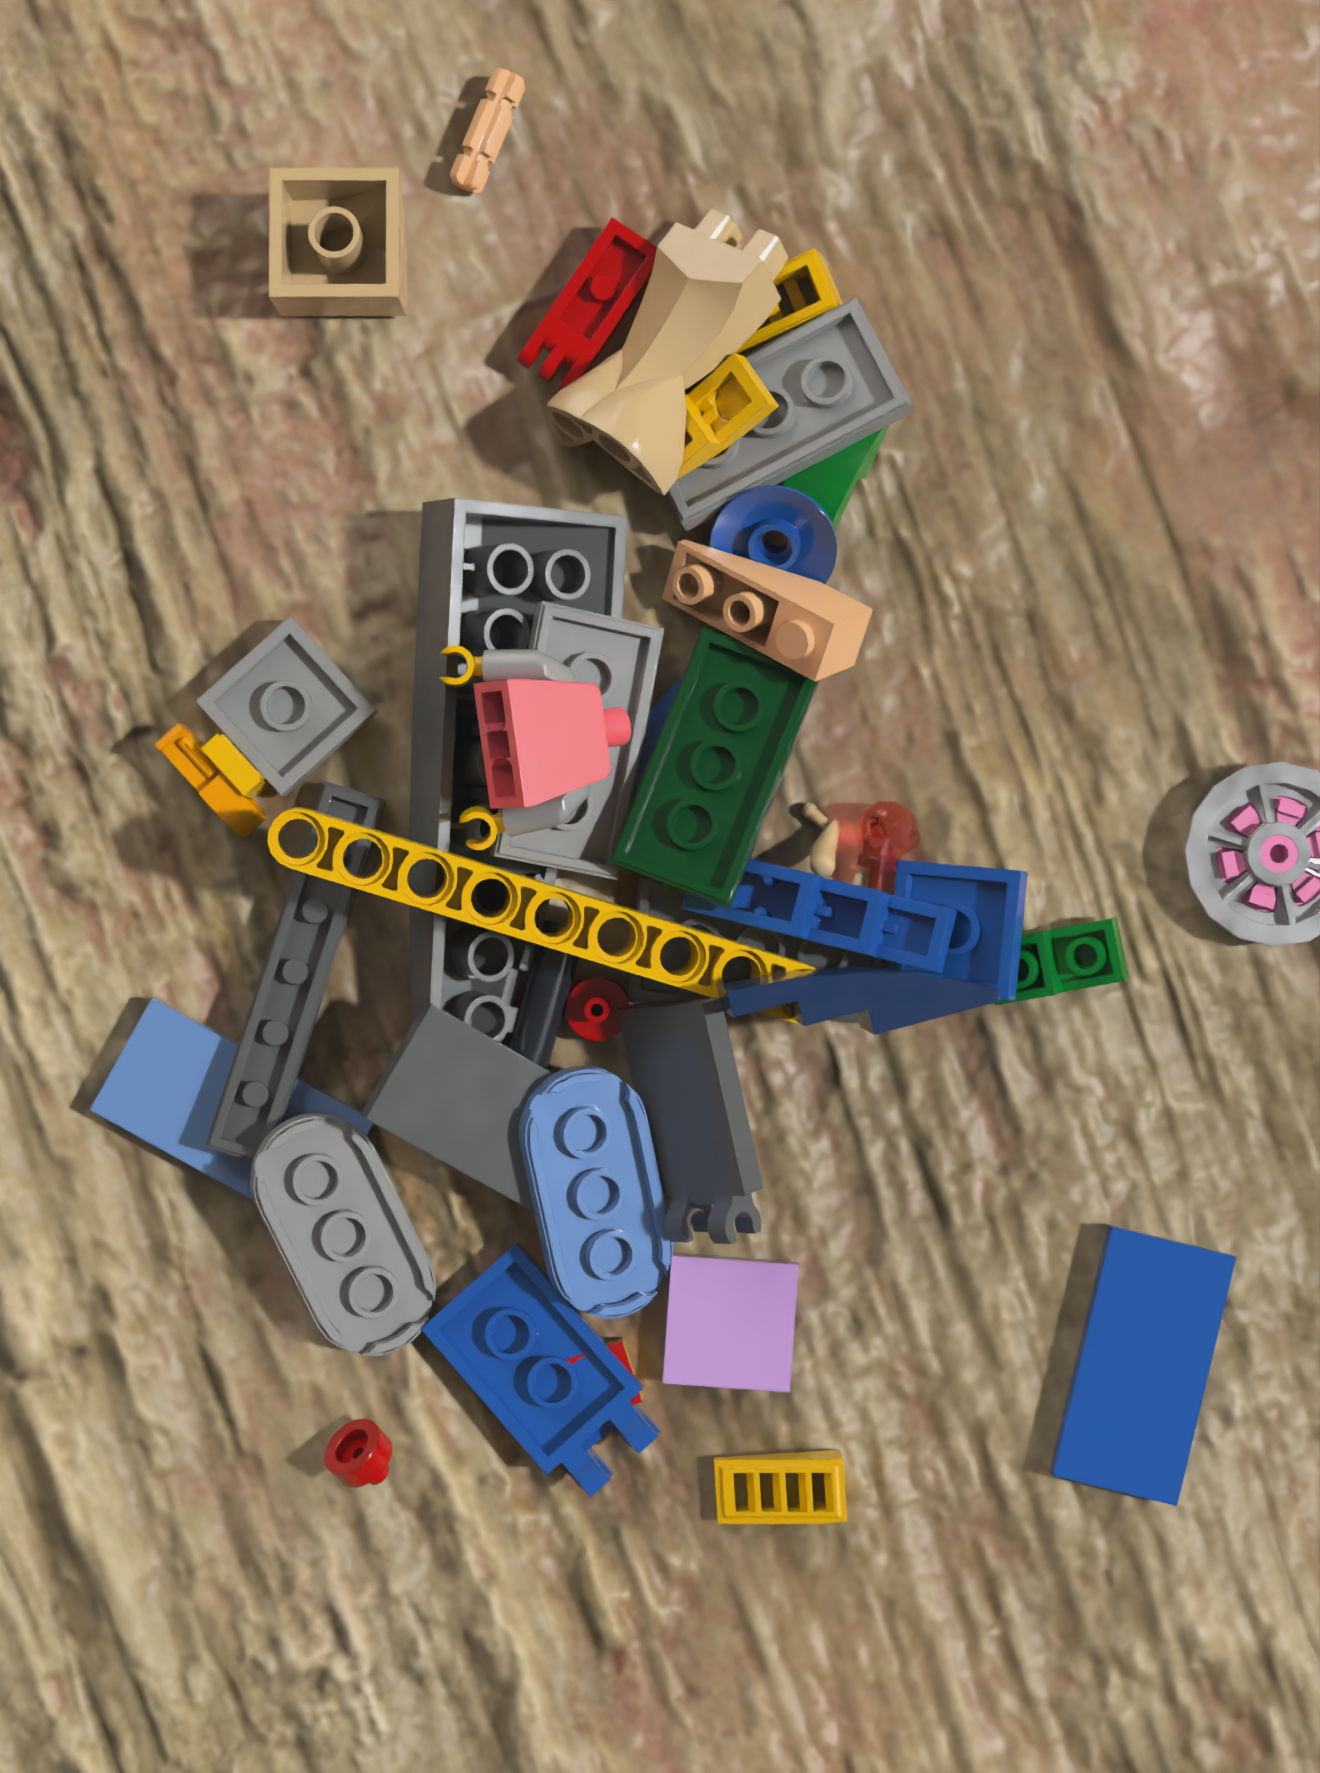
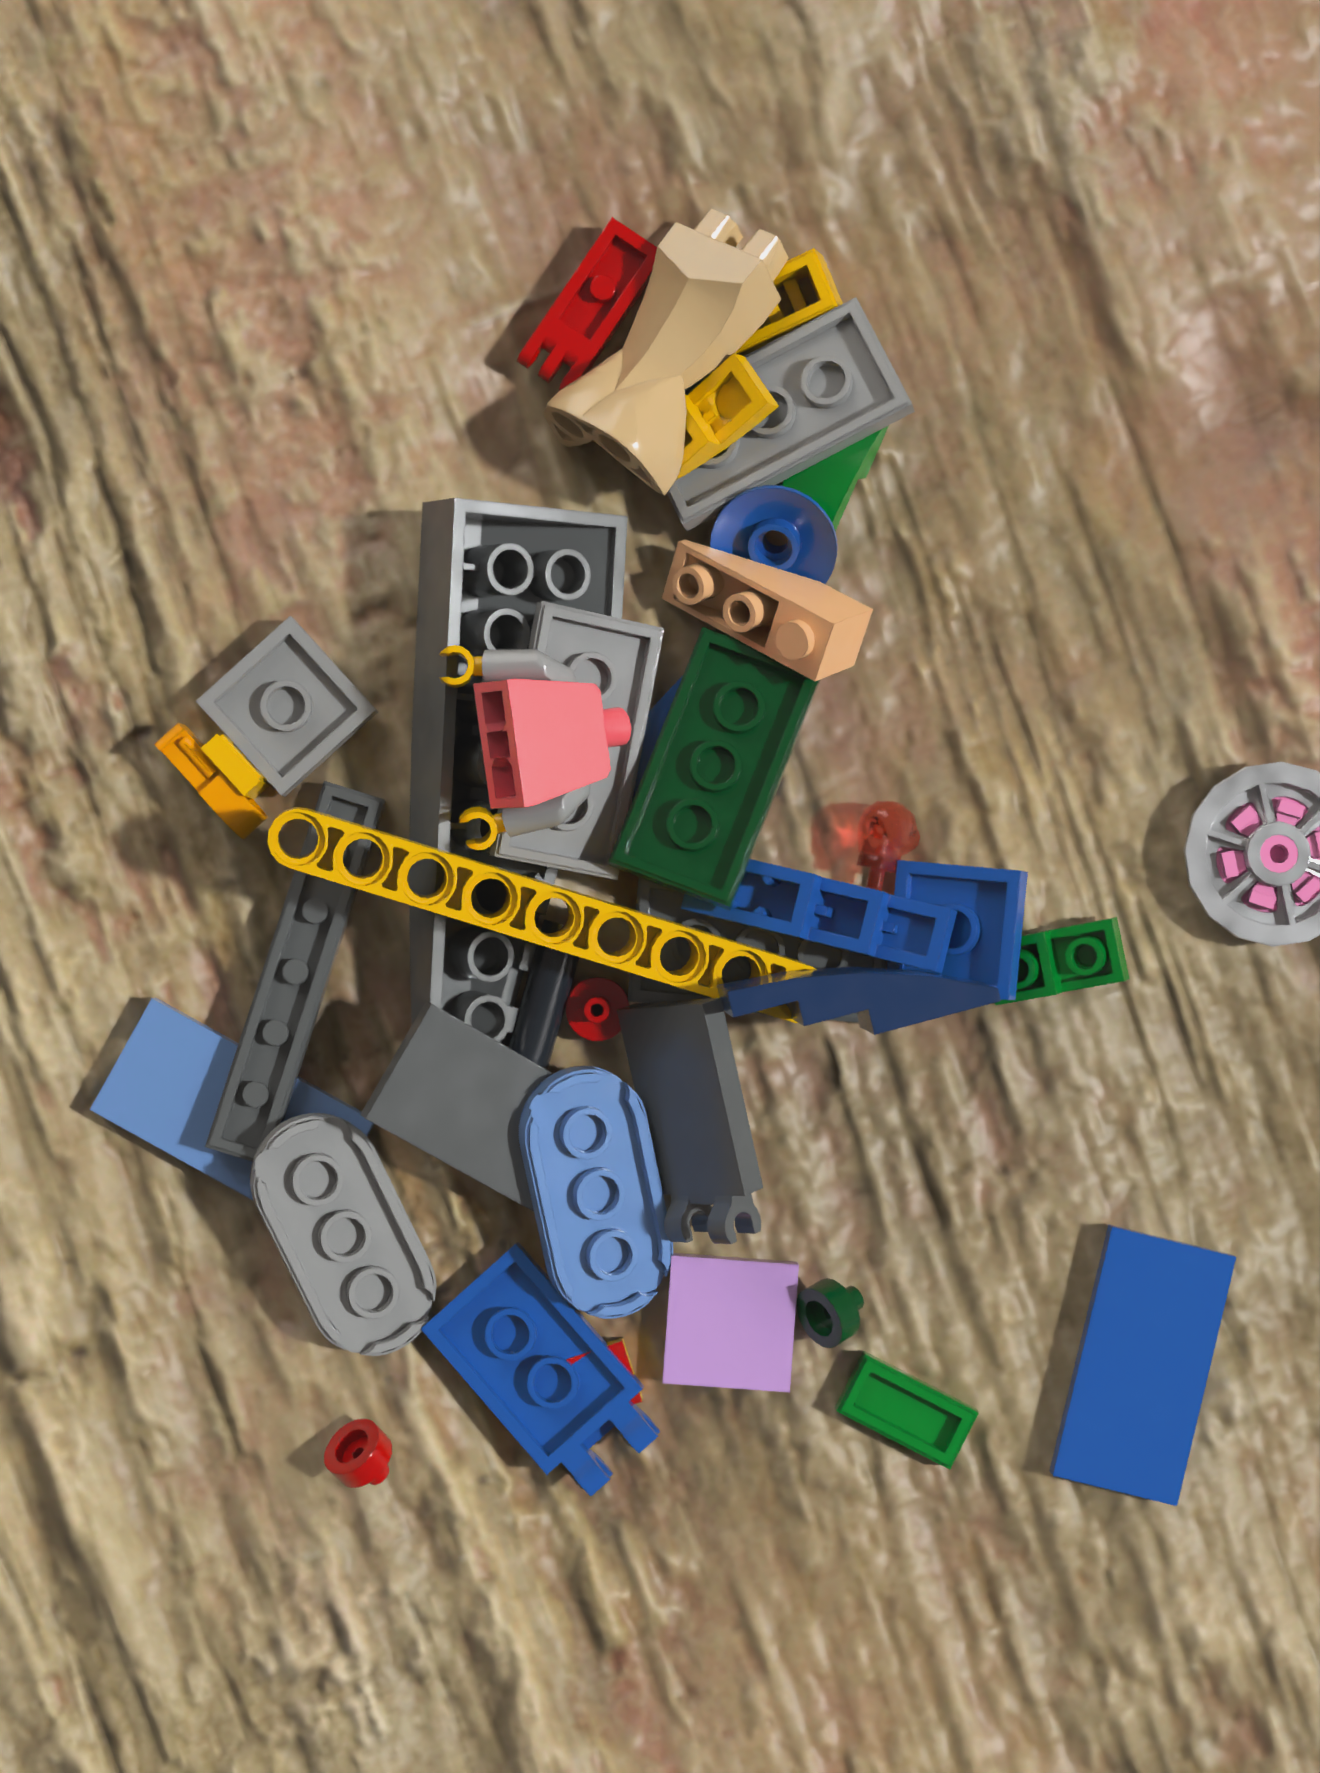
tan slope [269,168,407,316] -> none
light nougat axle [450,68,525,194] -> none
yellow slope [714,1449,847,1524] -> none
tan piece [801,802,842,877] -> none
none -> dark green tile [796,1278,864,1348]
none -> green tile [835,1351,979,1470]

